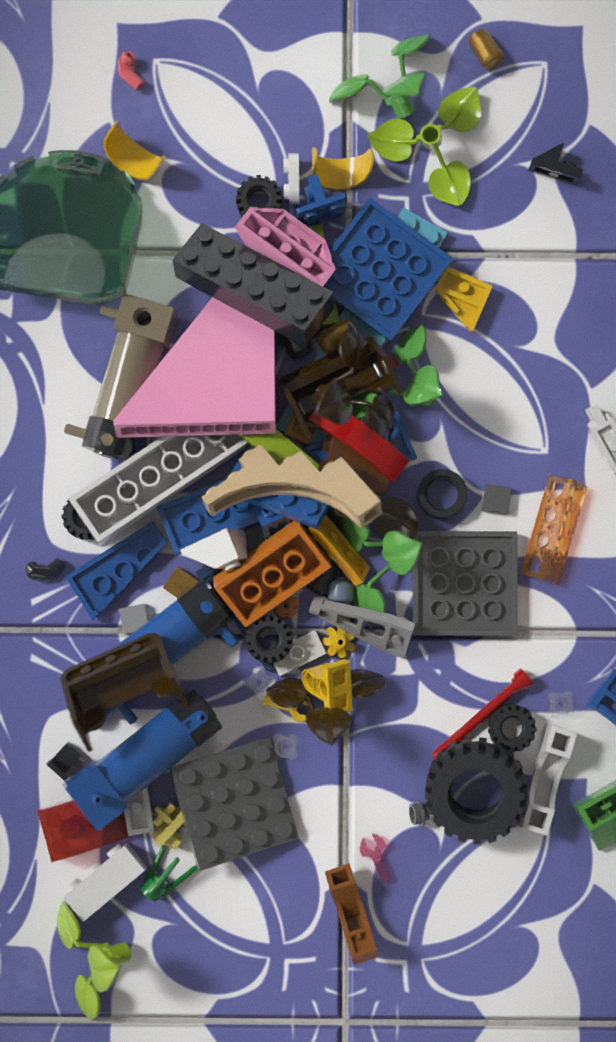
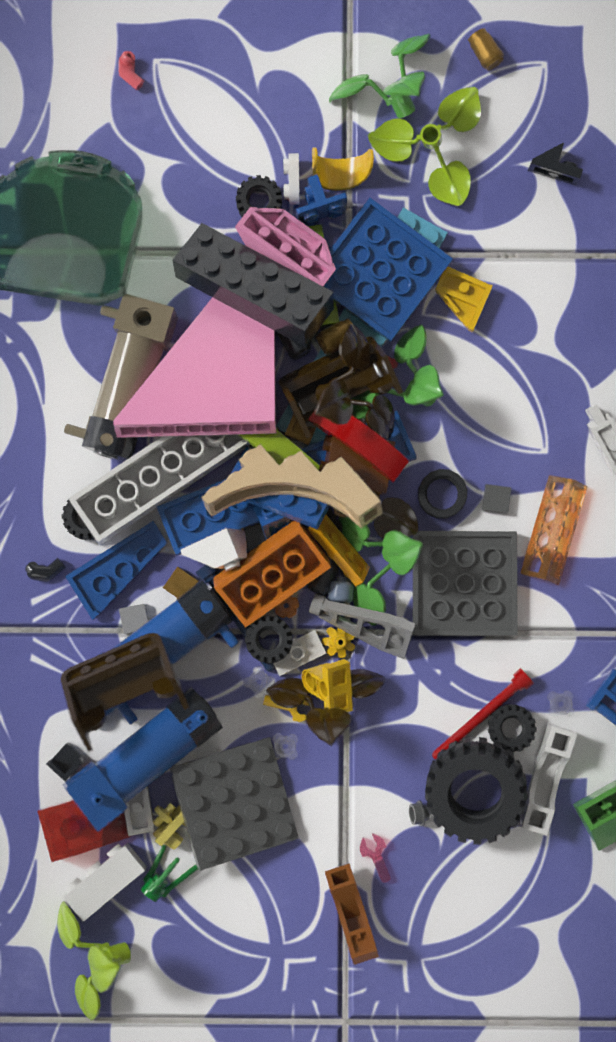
yellow piece [103,120,166,180] -> none

